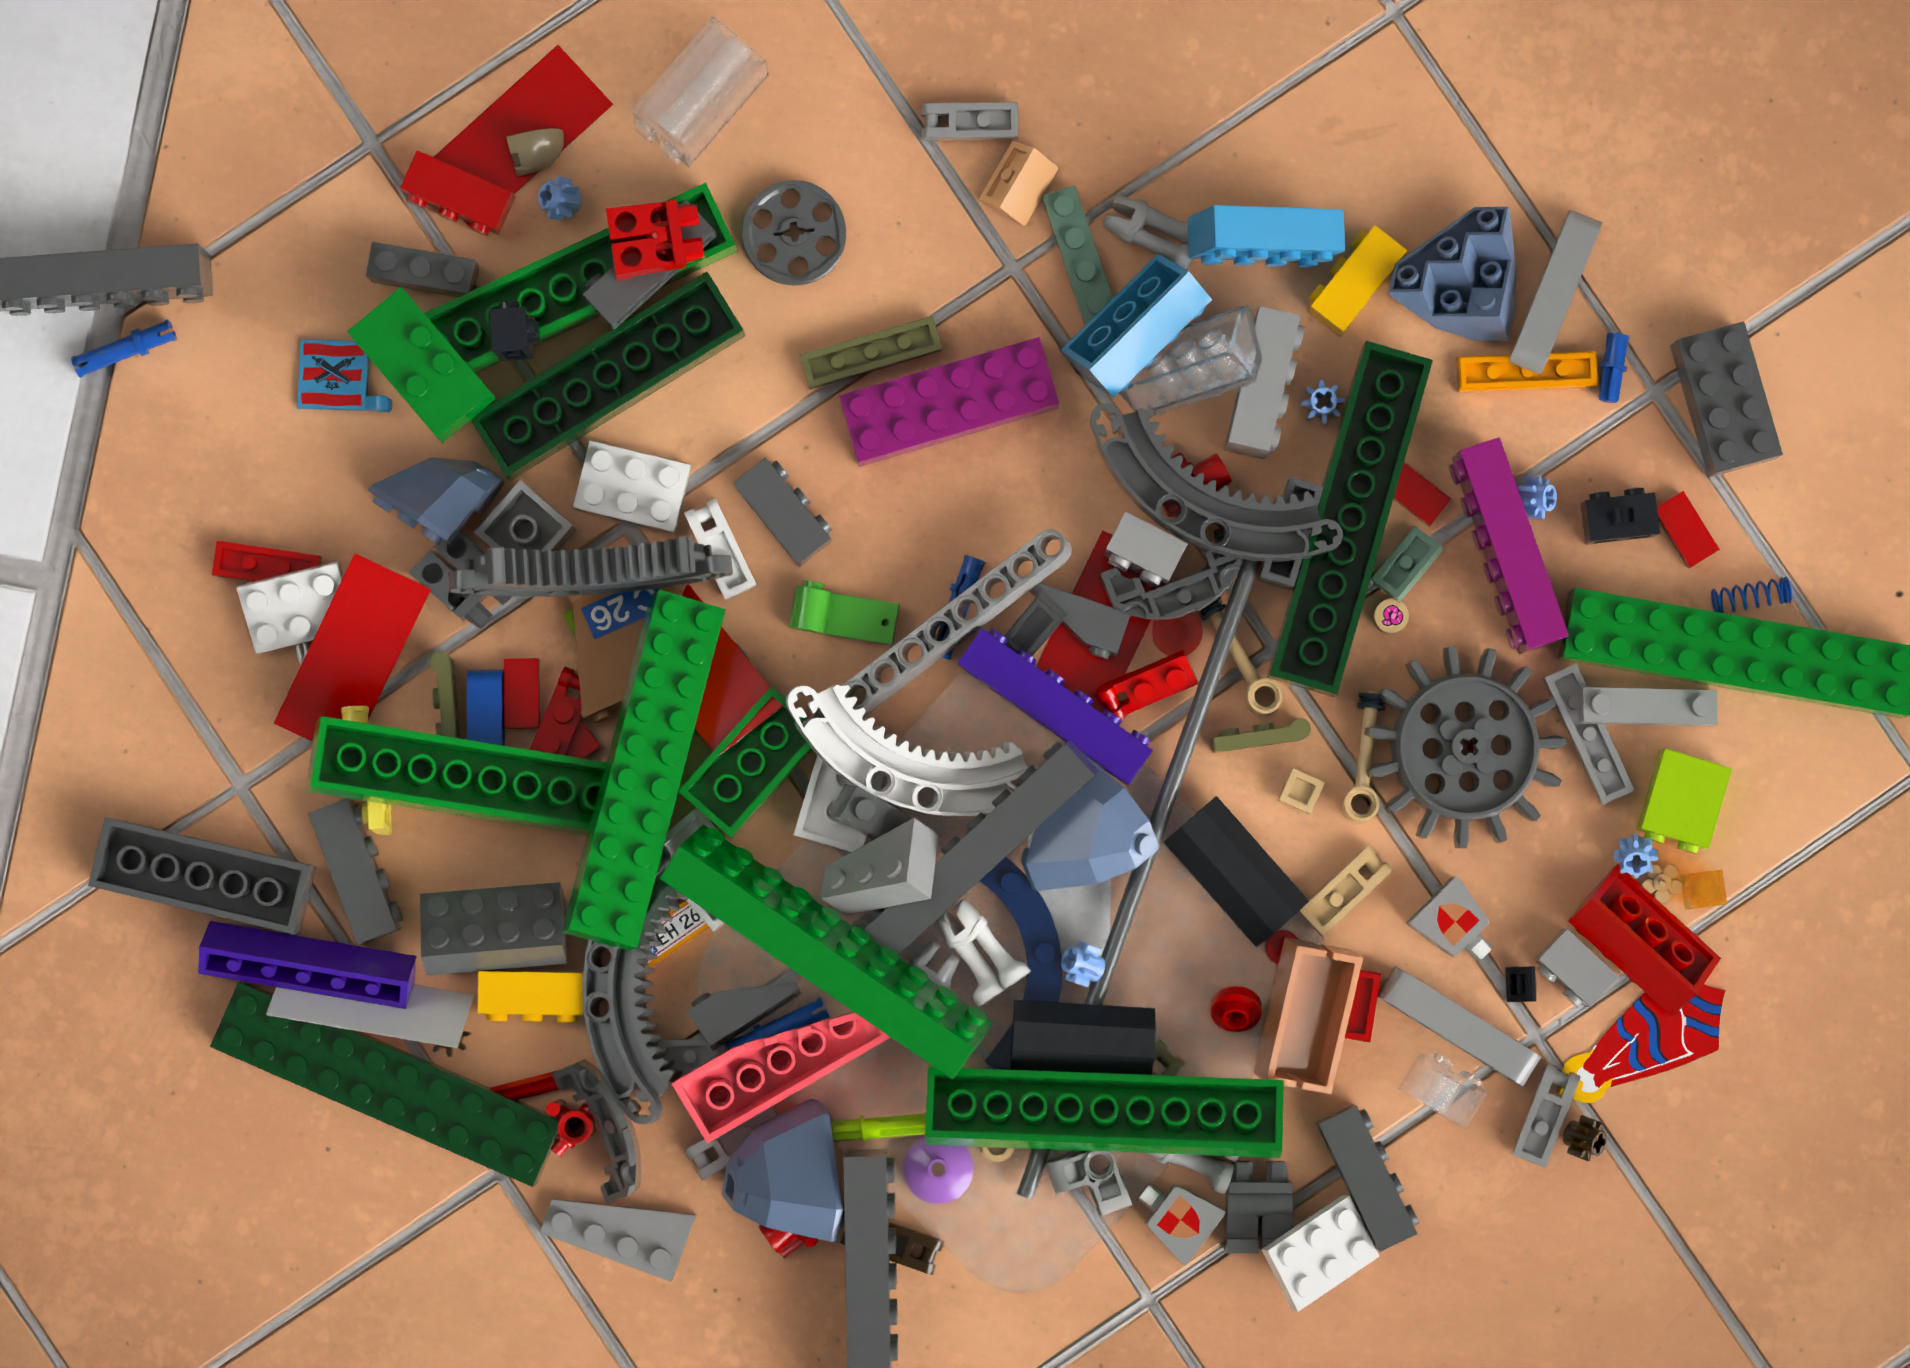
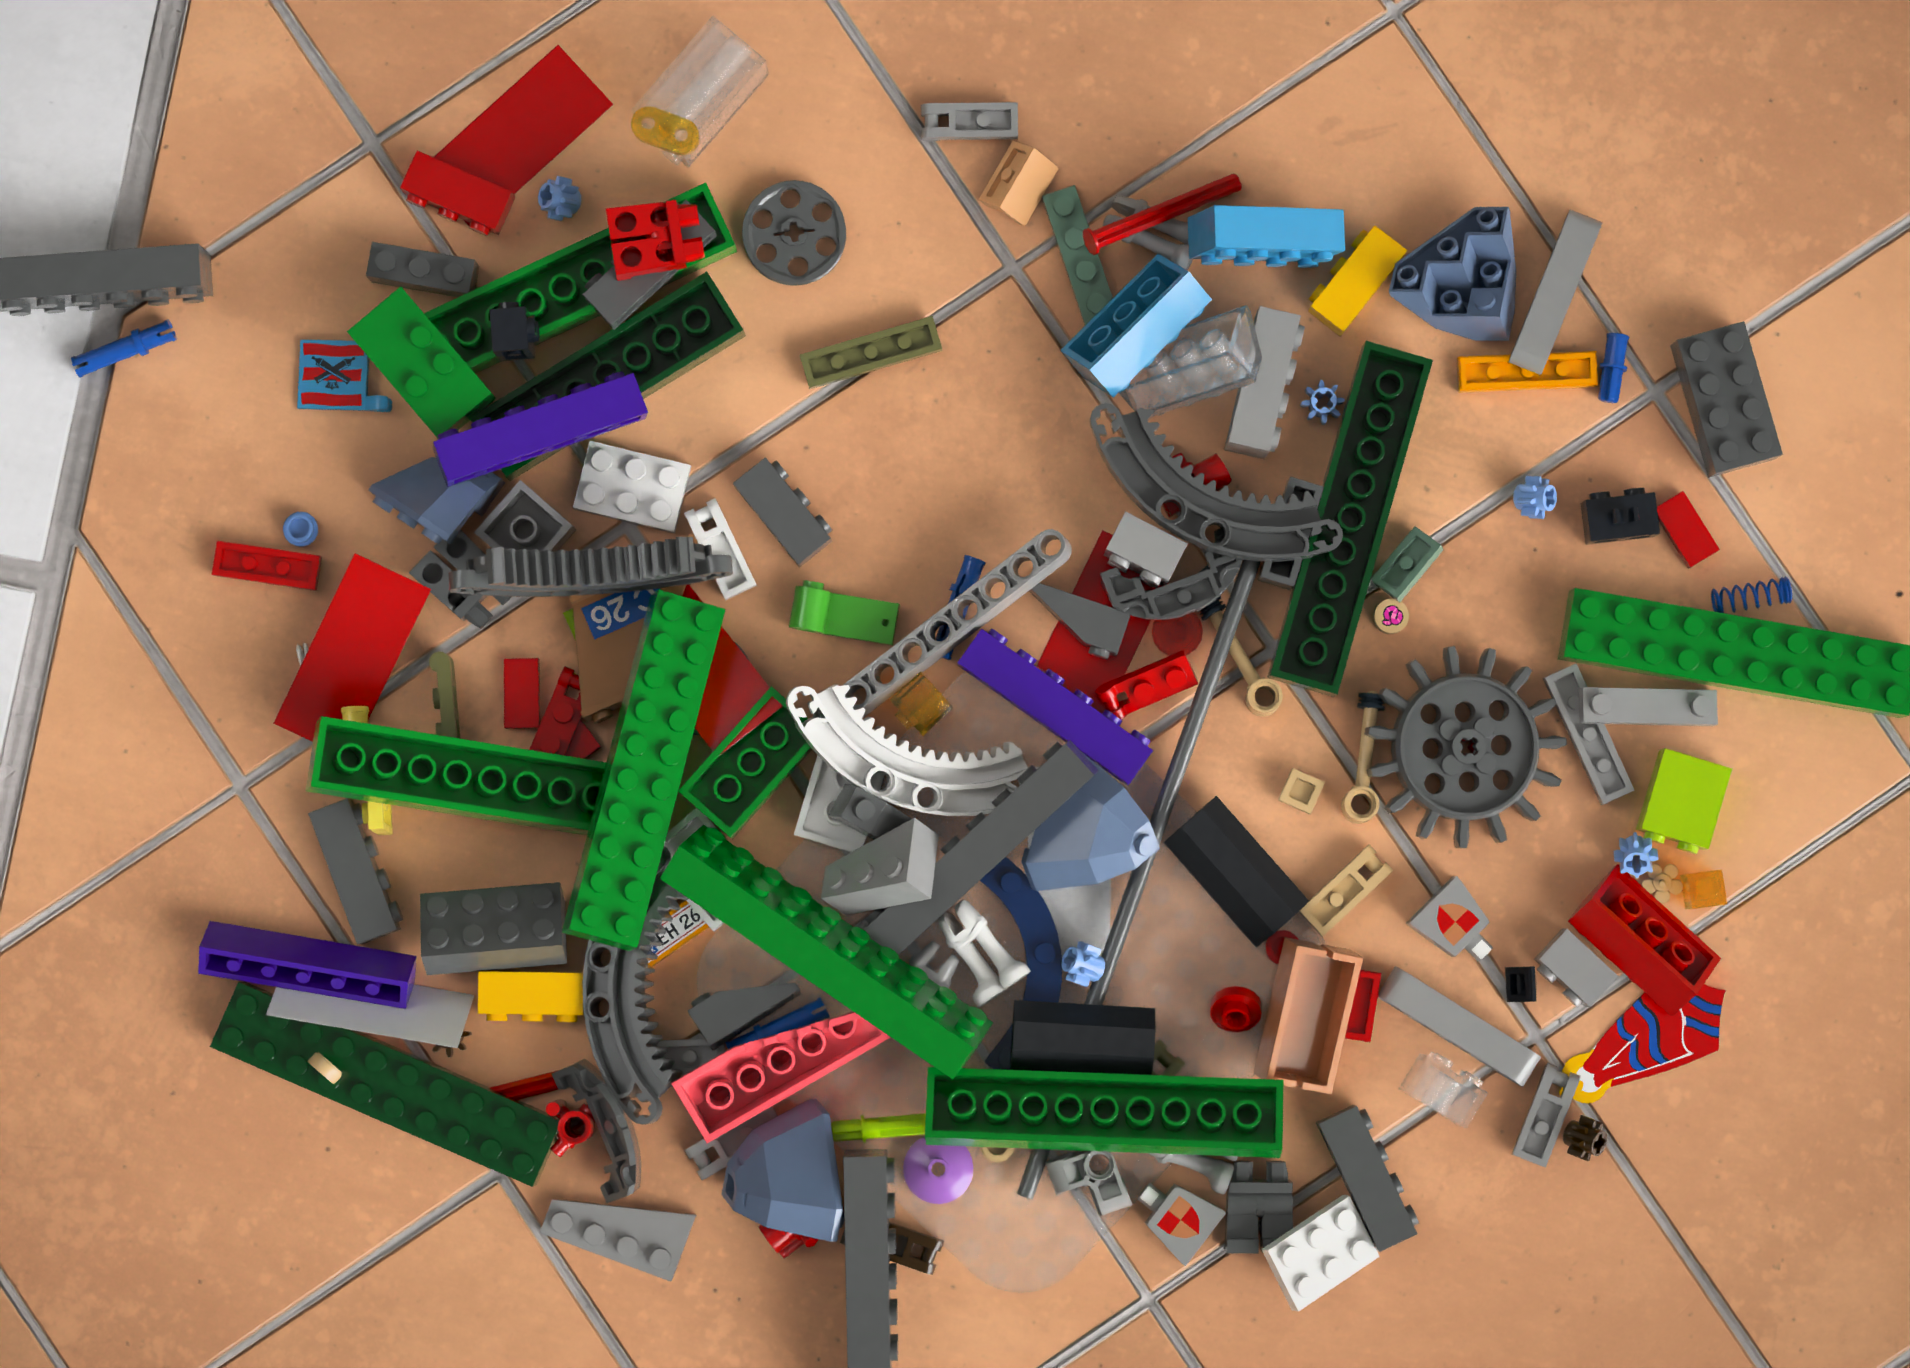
dark grey brick [88,817,316,934] -> none
white plate [236,561,343,654] -> none
blue beam [467,669,505,746] -> none
dark tan brick [506,128,564,176] -> none
magenta brick [839,337,1059,467] -> none
dark grey tile [1004,591,1068,657] -> none
olive plate [1211,718,1311,753] -> none
red tile [1394,462,1451,527] -> none
magenta brick [1449,437,1569,655] -> none
none -> medium blue plate [283,512,318,547]
none -> tan tile [307,1052,342,1084]
none -> dark purple brick [433,372,648,487]
none -> clear yellow plate [631,106,700,156]
none -> clear yellow brick [890,672,953,736]
none -> red axle [1083,173,1242,255]

